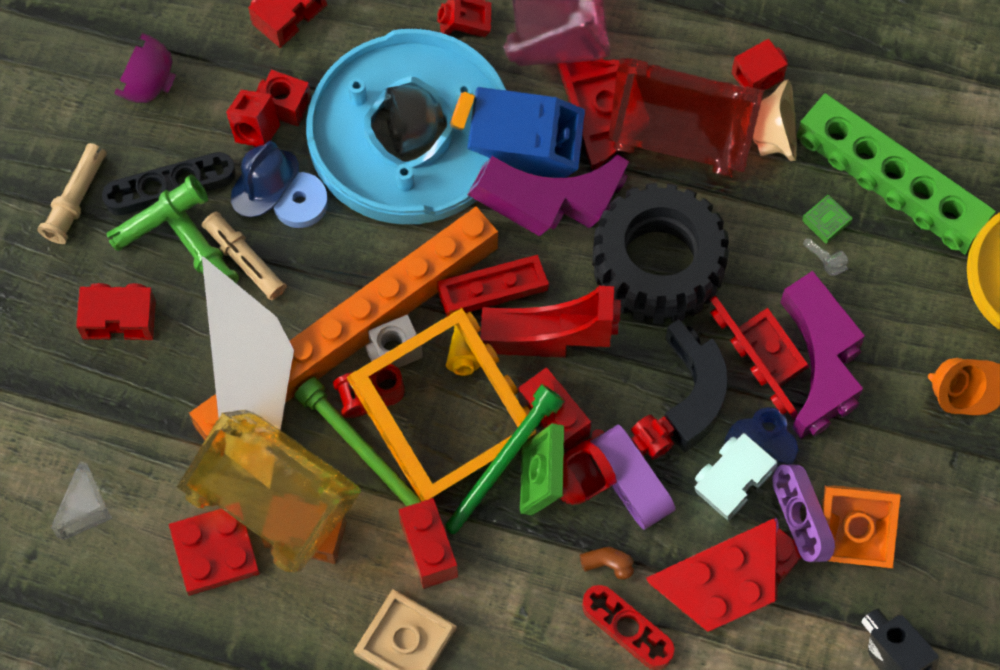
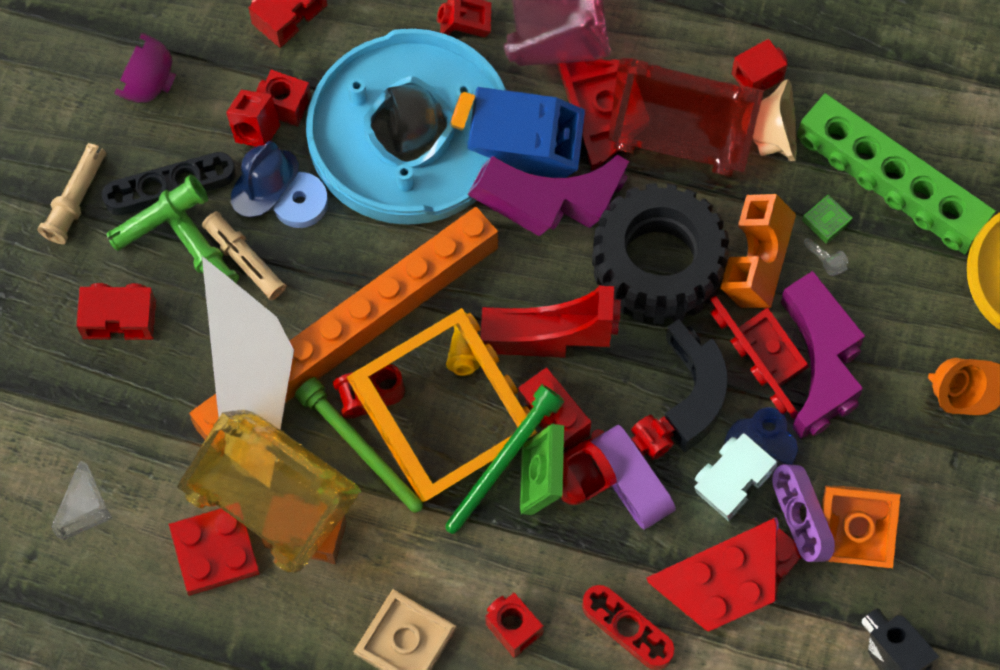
light grey brick [365,315,423,368] -> none
red brick [398,498,458,589] -> none
red plate [437,254,549,316] -> none
dark orange arm [579,546,634,580] -> none
none -> red brick [485,592,543,658]
none -> orange arch [720,194,796,308]

